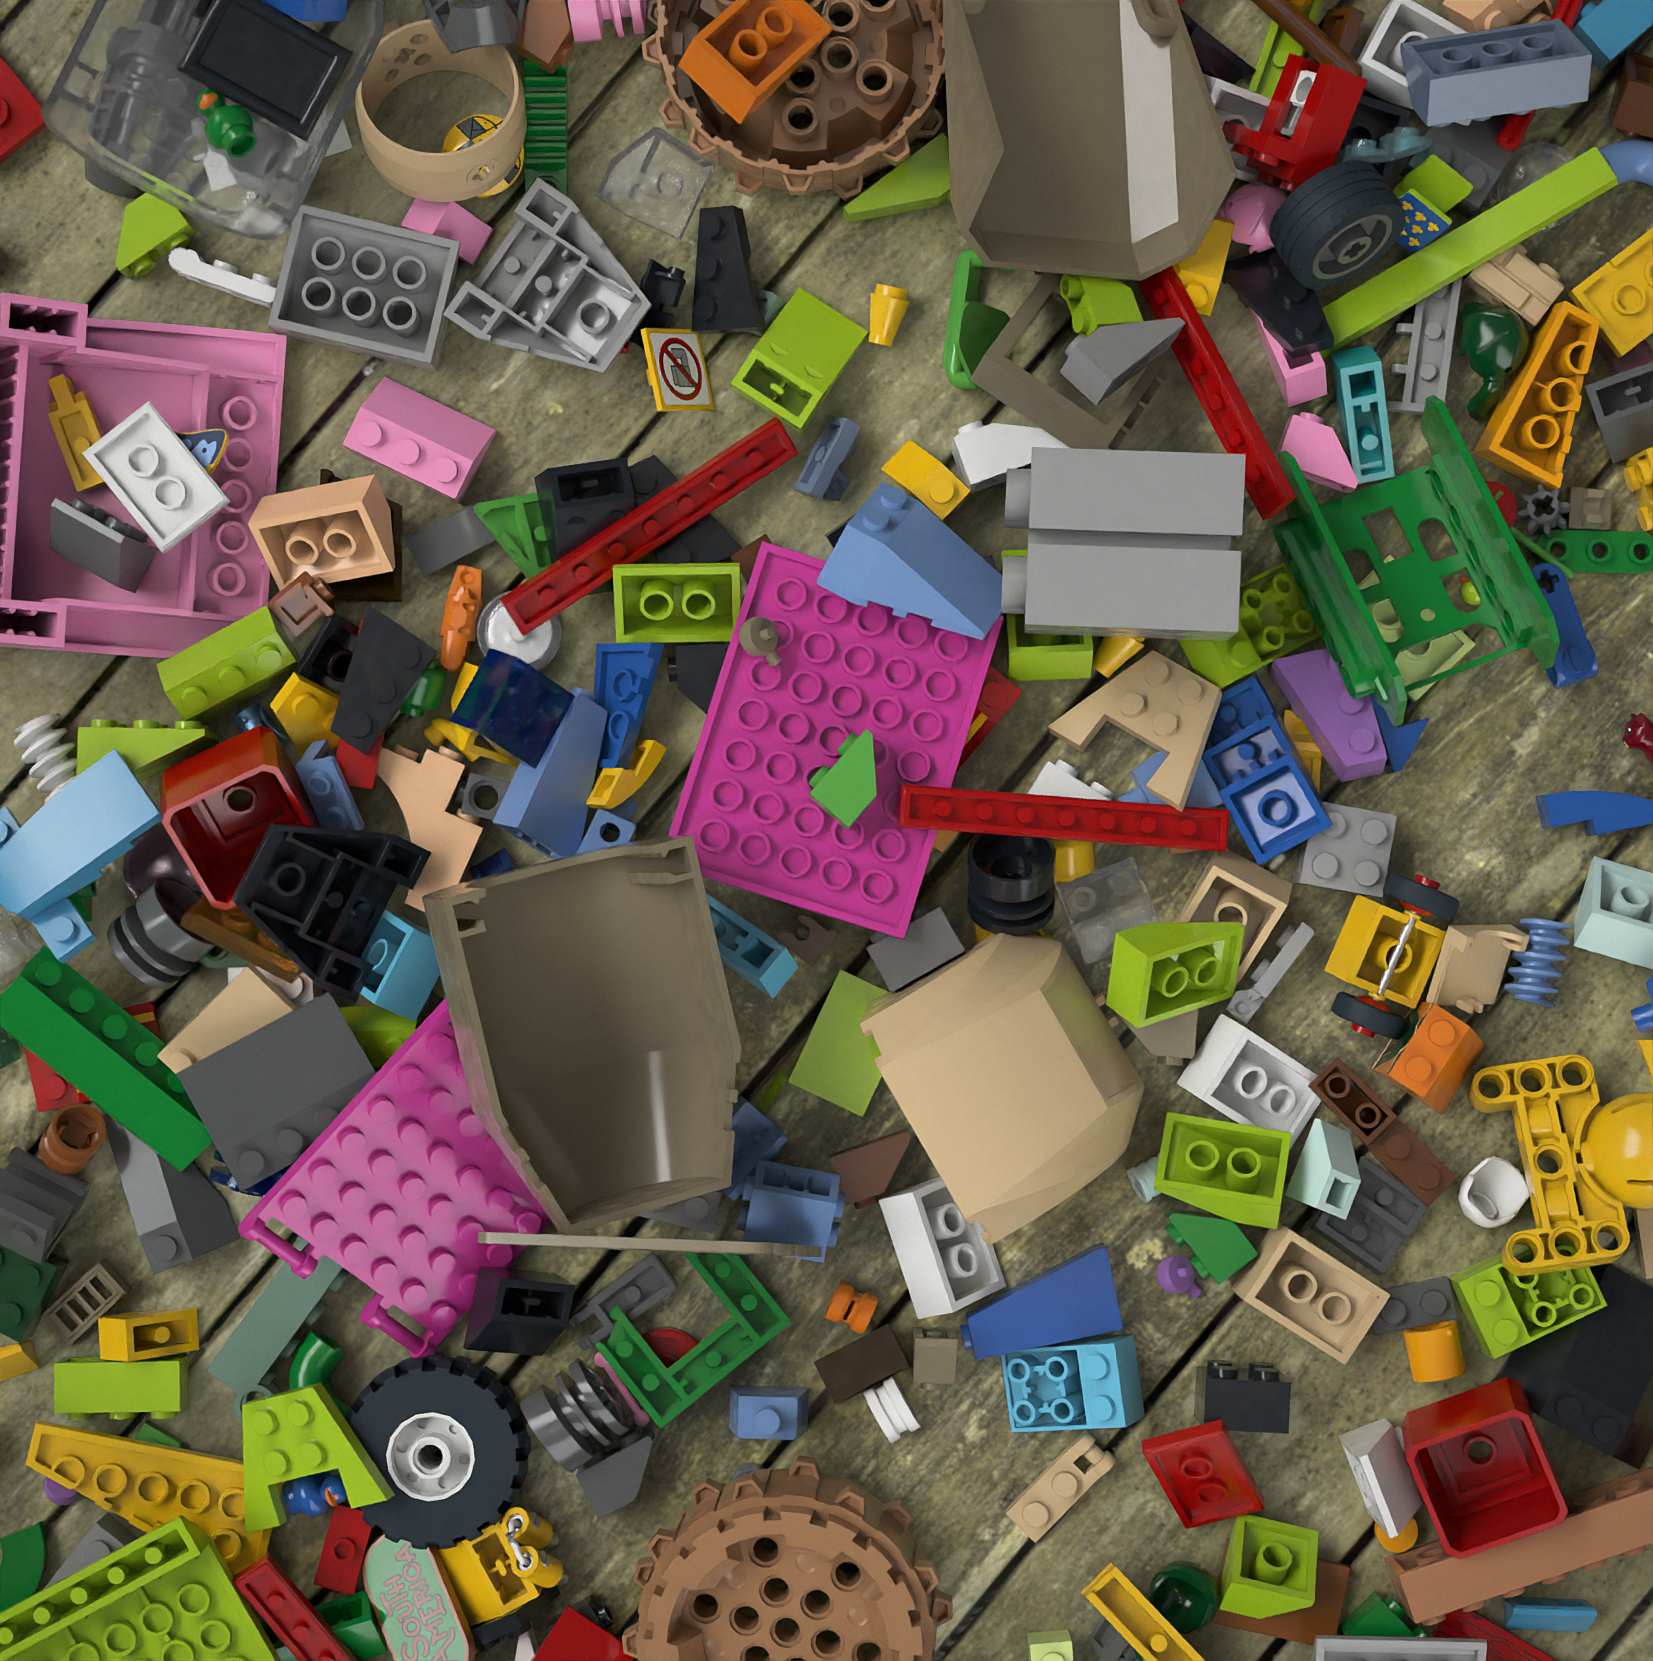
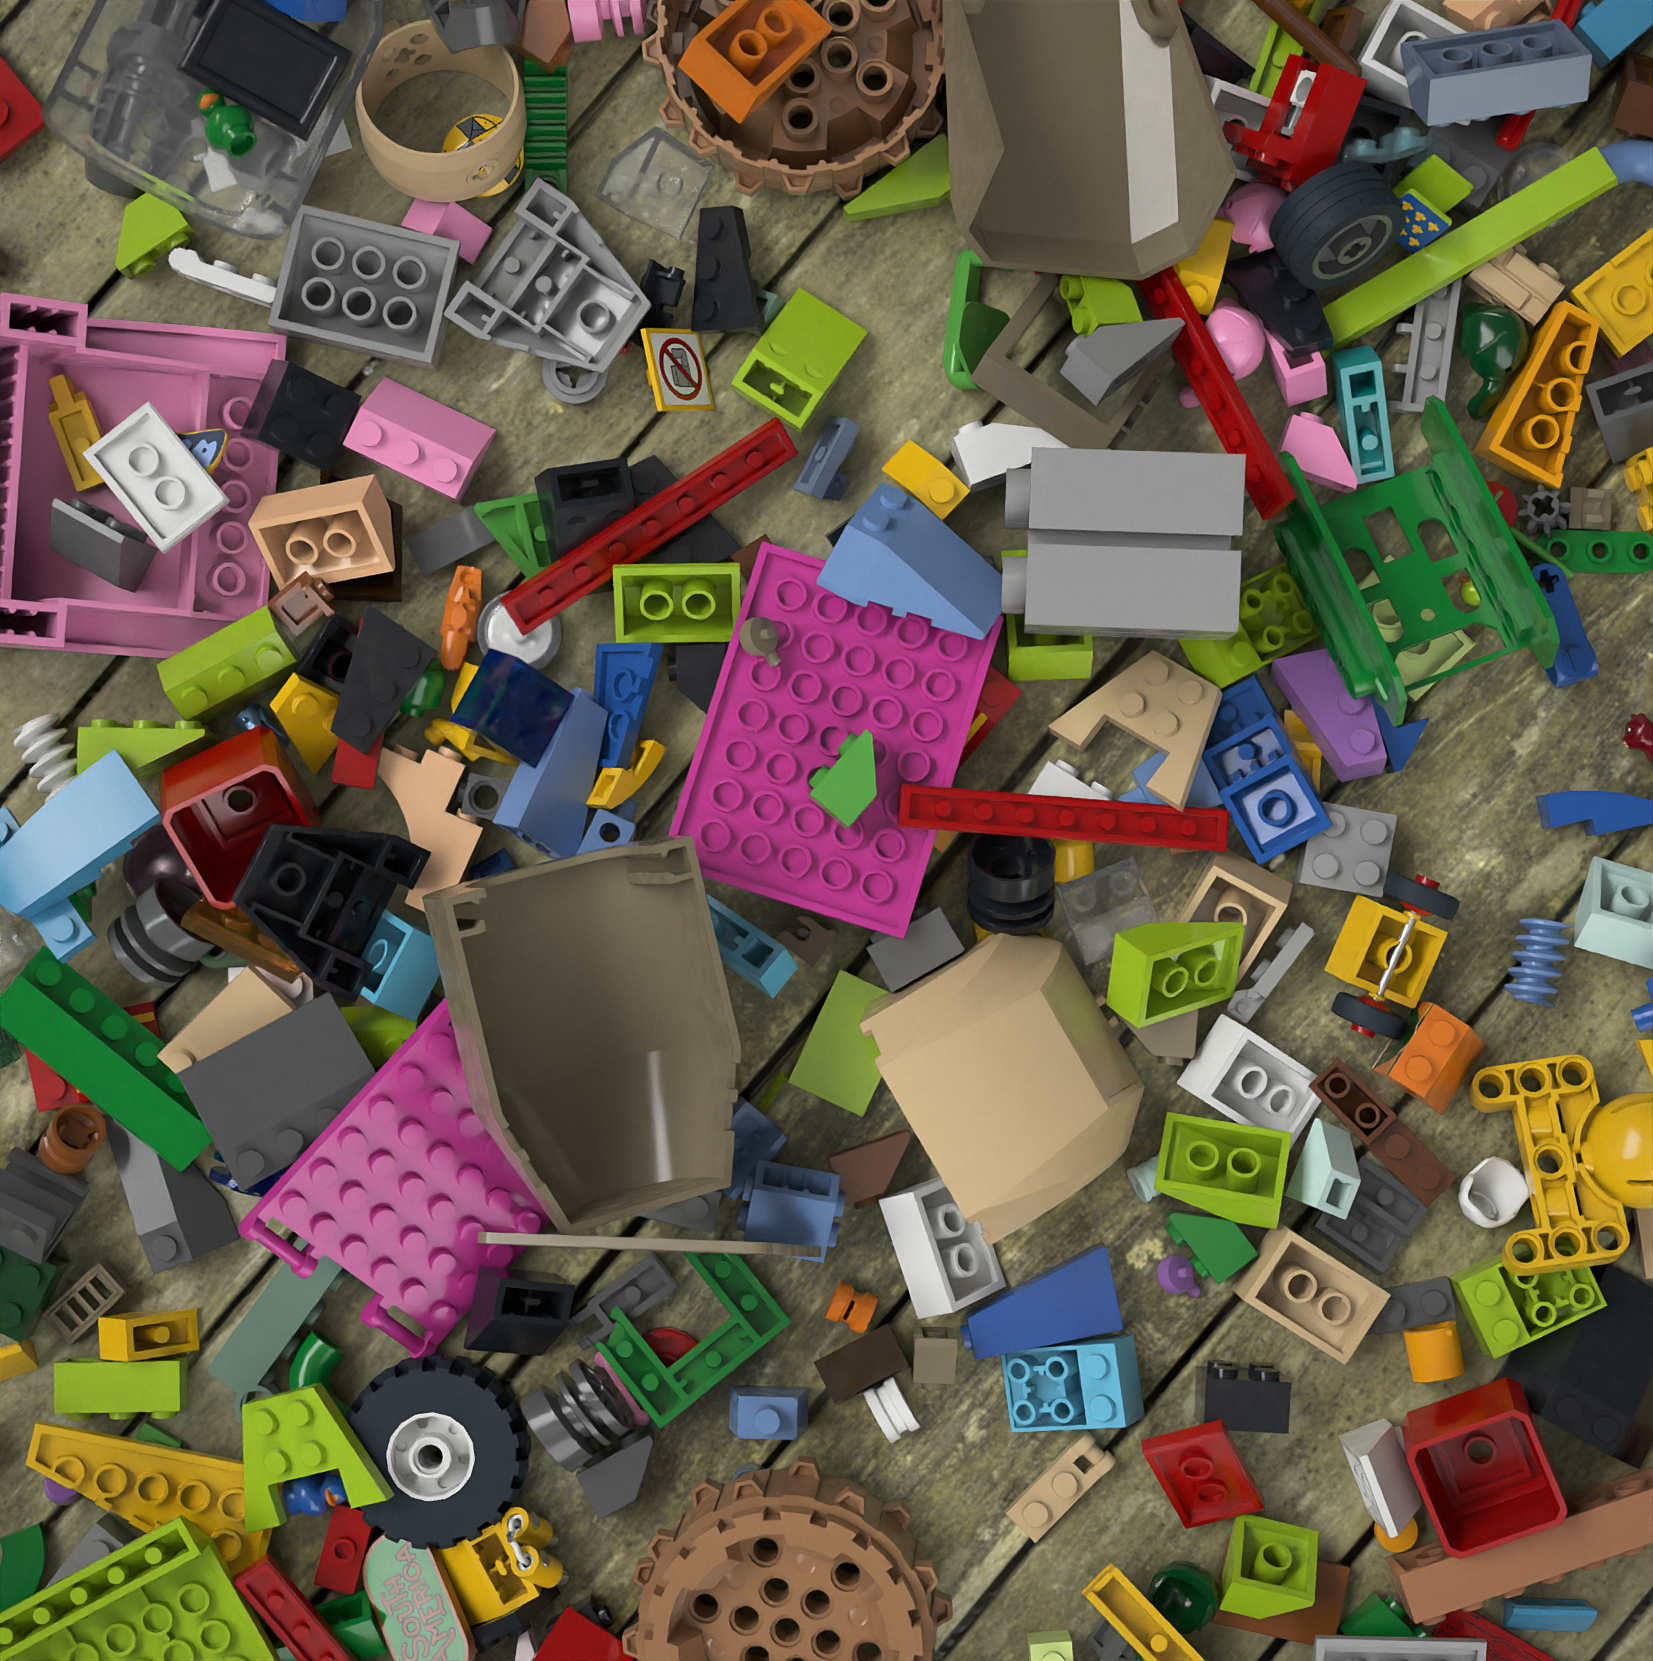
medium blue bracket [295,739,365,831] -> none
yellow cone [868,283,910,347] -> none
yellow cone [1092,636,1145,678] -> none
tan piece [1426,924,1530,1013] -> none
none -> black brick [240,359,362,473]
none -> light grey gear [542,358,608,405]
none -> bright pink piece [1179,298,1266,408]

